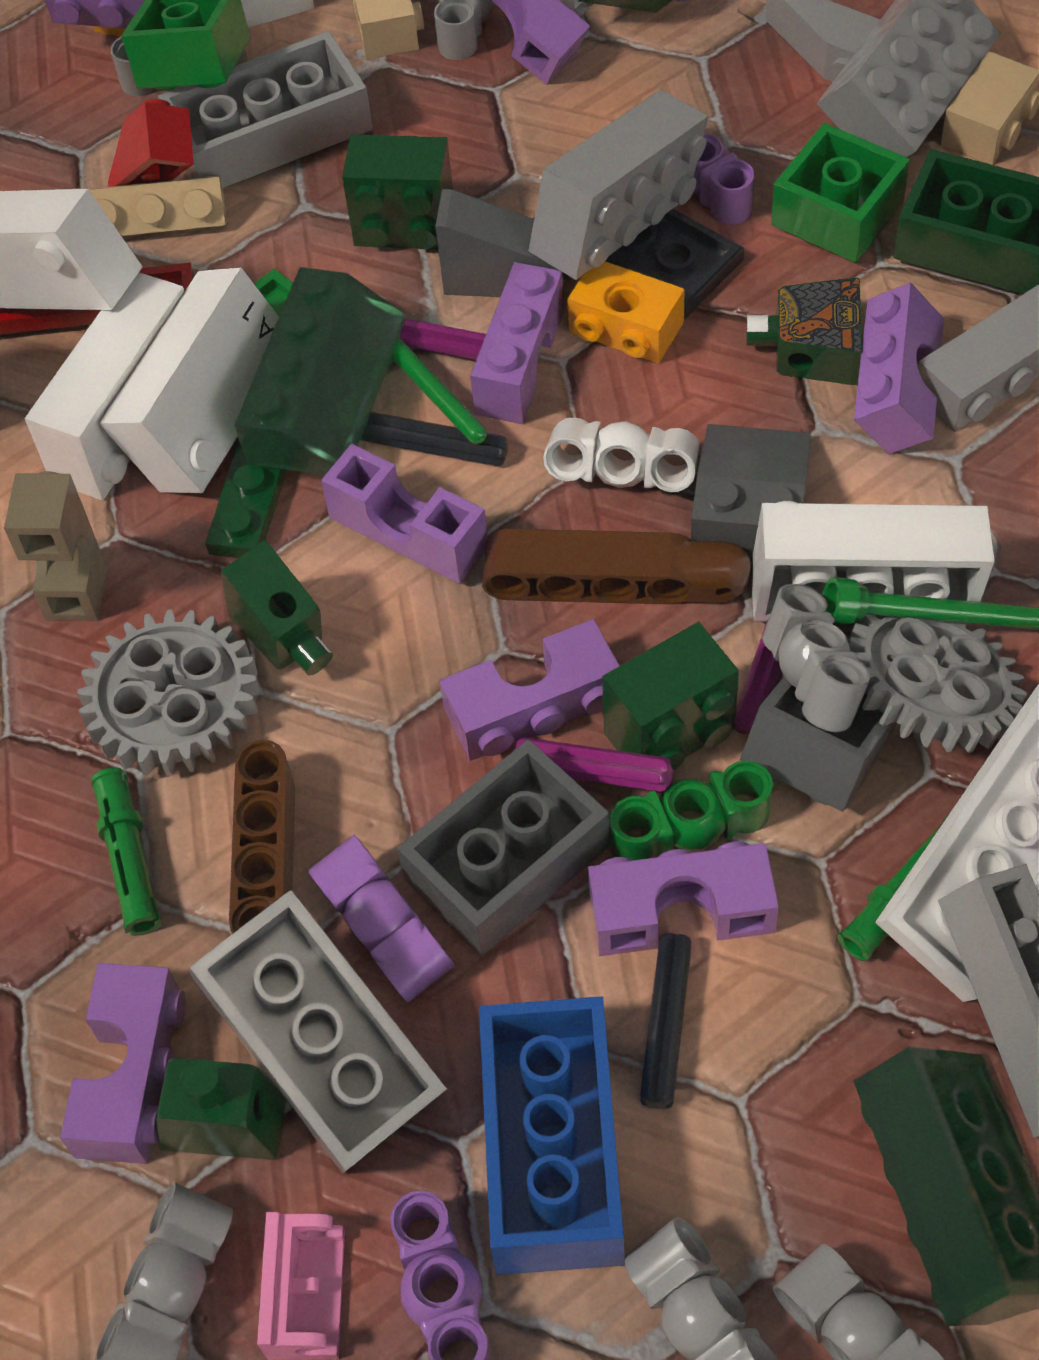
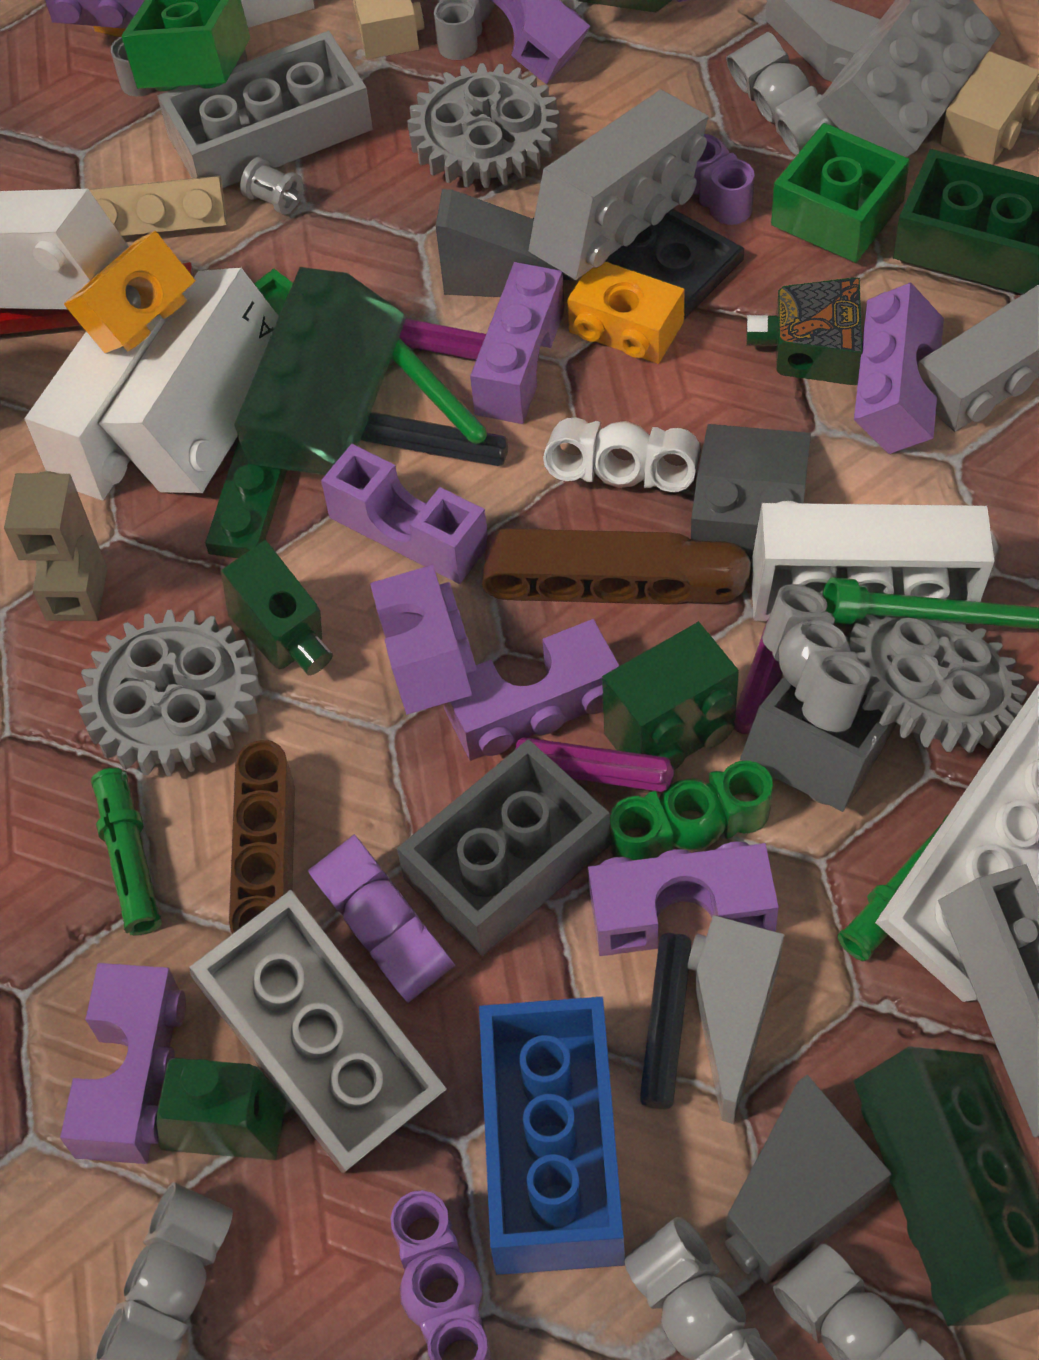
red slope [108,99,194,187] -> none
bright pink hinge [257,1212,345,1360] -> none
dark green brick [342,134,453,249] -> none
none -> light orange brick [64,231,196,353]
none -> light grey bush [240,157,304,215]
none -> medium lavender arch [370,565,477,715]
none -> light grey gear [407,63,560,188]
none -> light grey slope [688,915,784,1124]
none -> dark grey slope [725,1074,891,1285]
none -> light grey piece [726,32,839,156]

